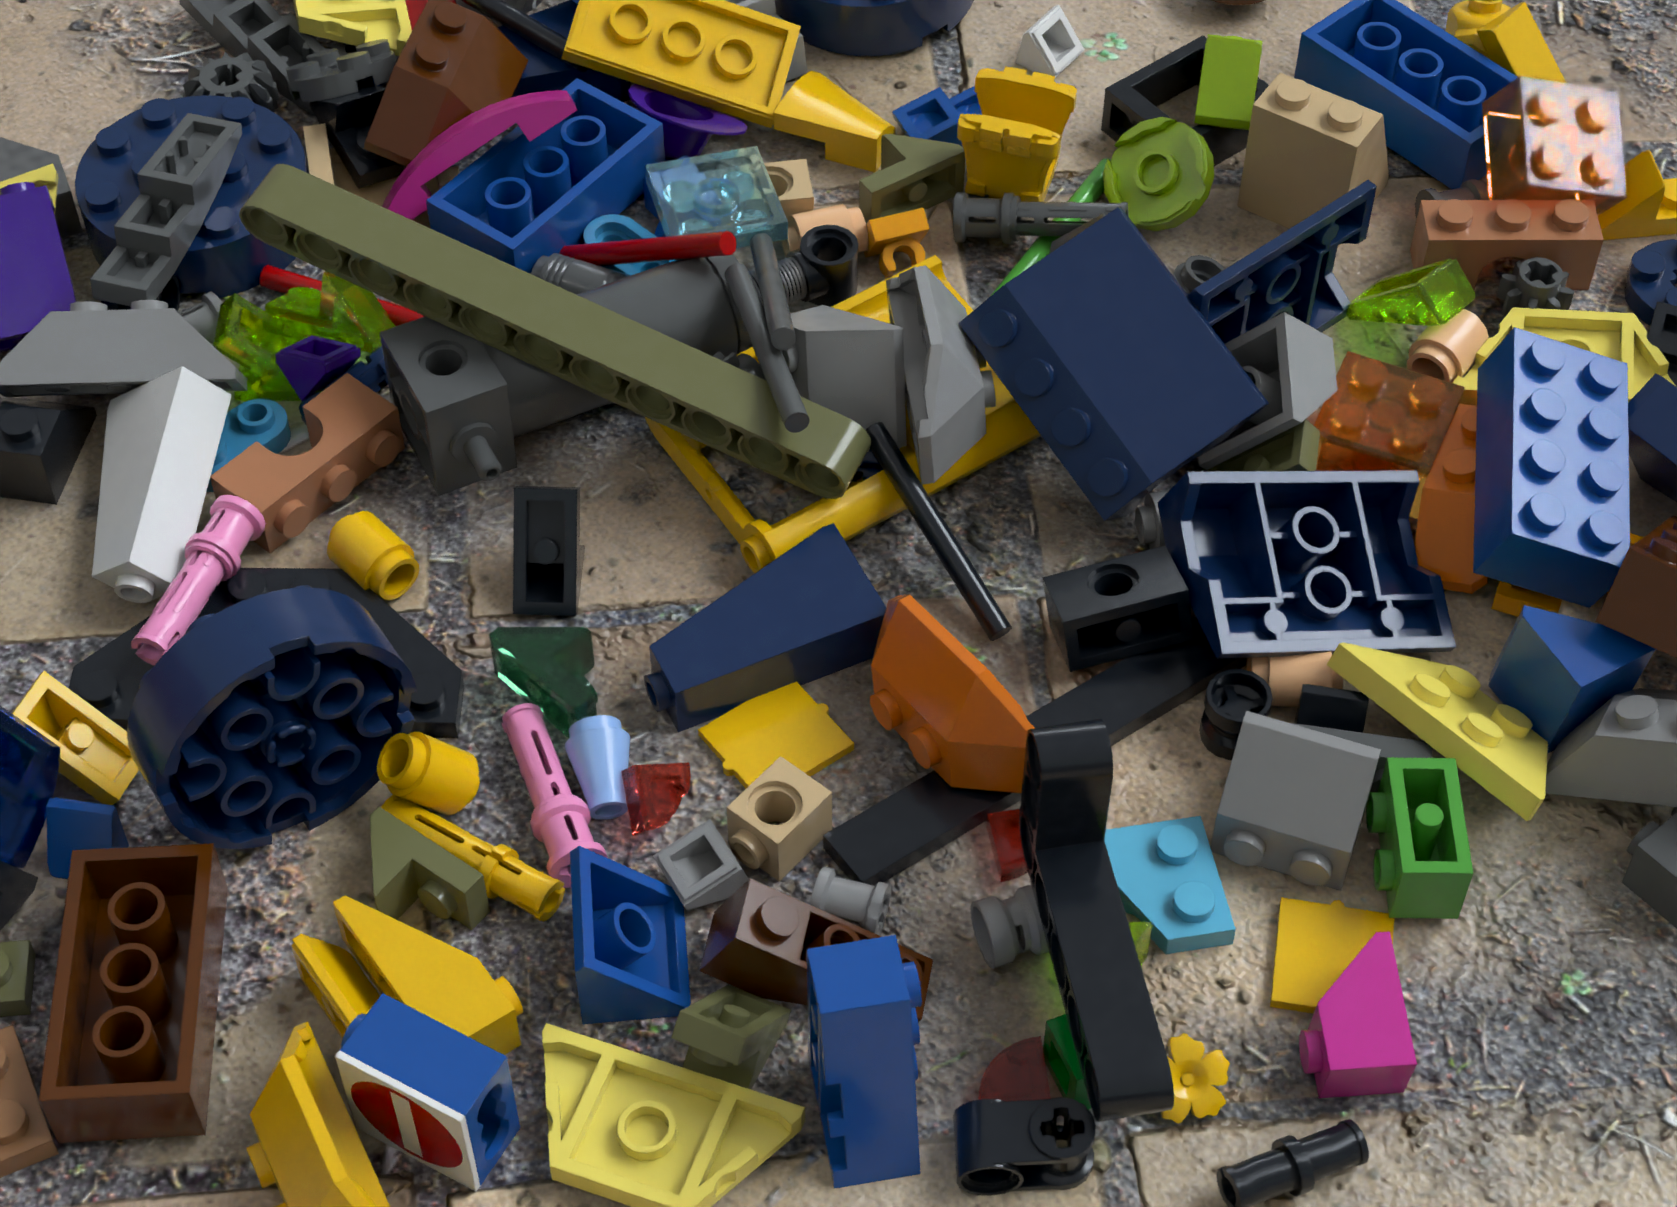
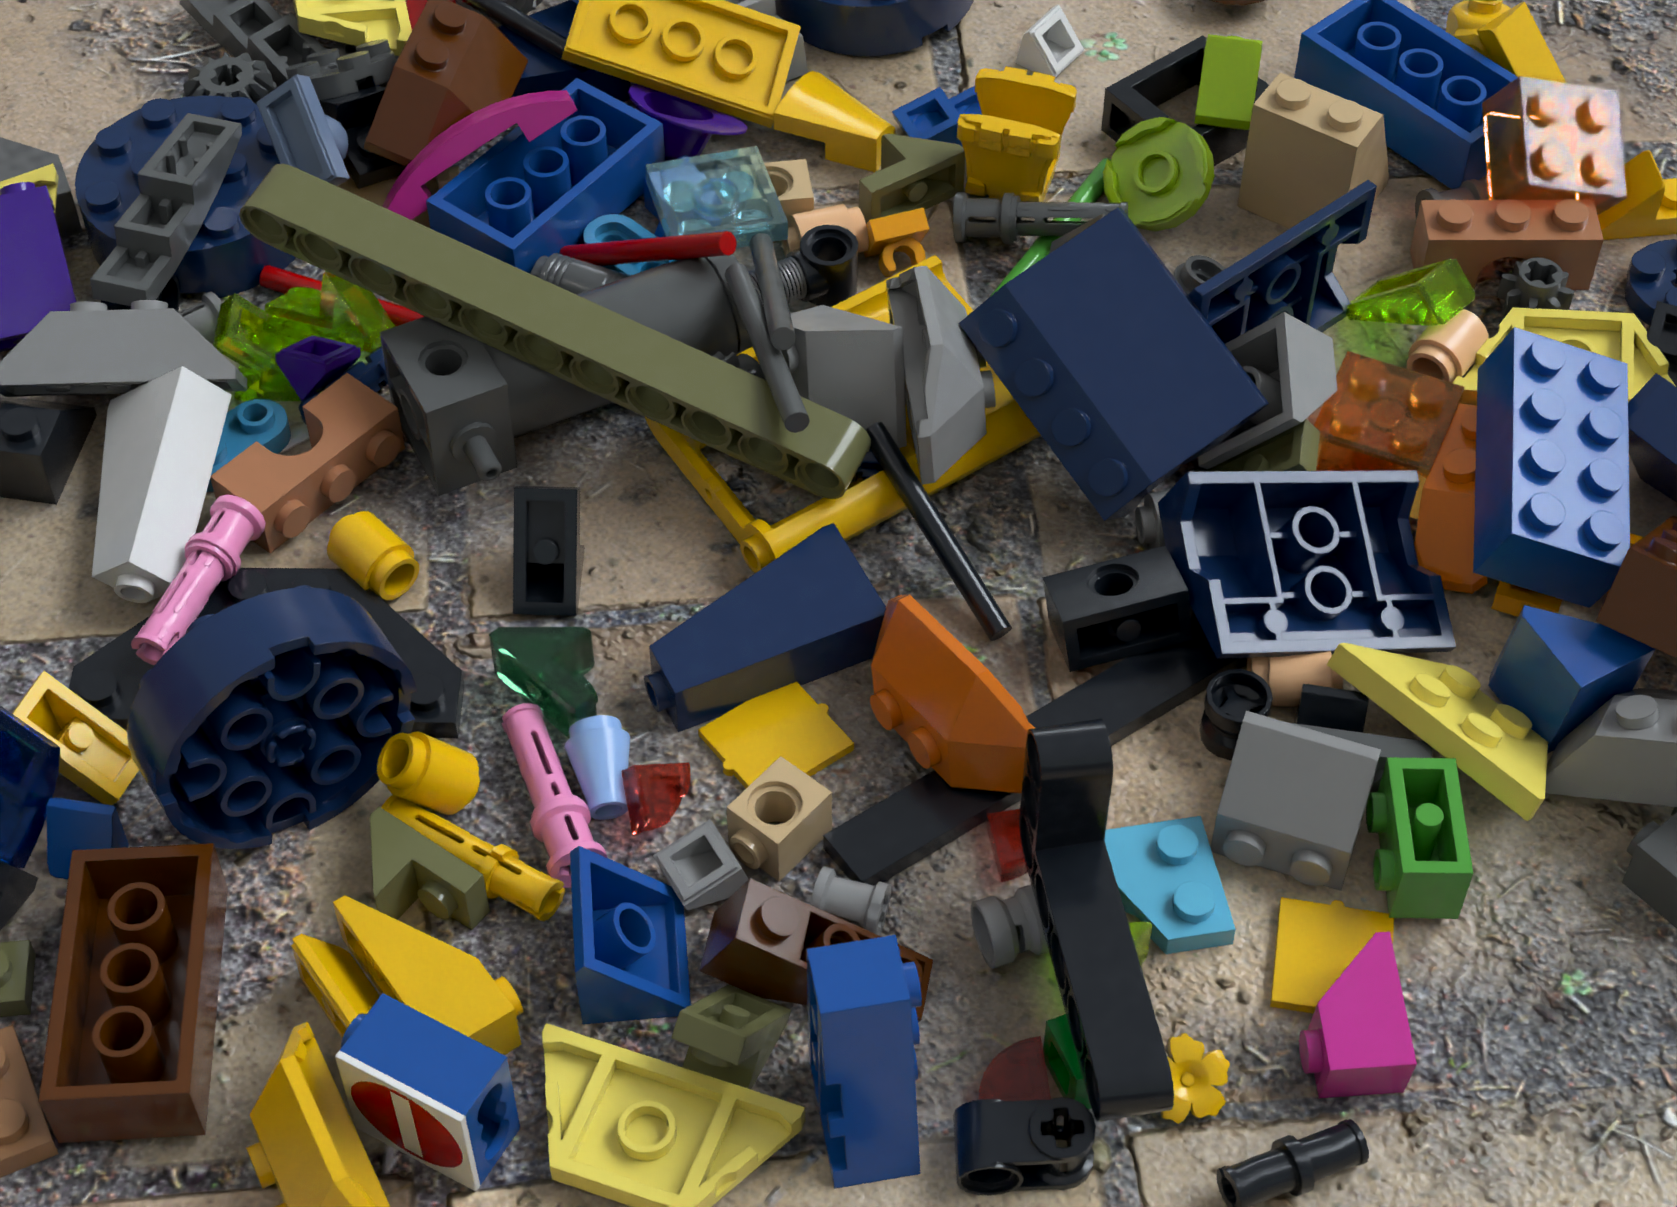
none -> sand blue tile [256,74,350,186]

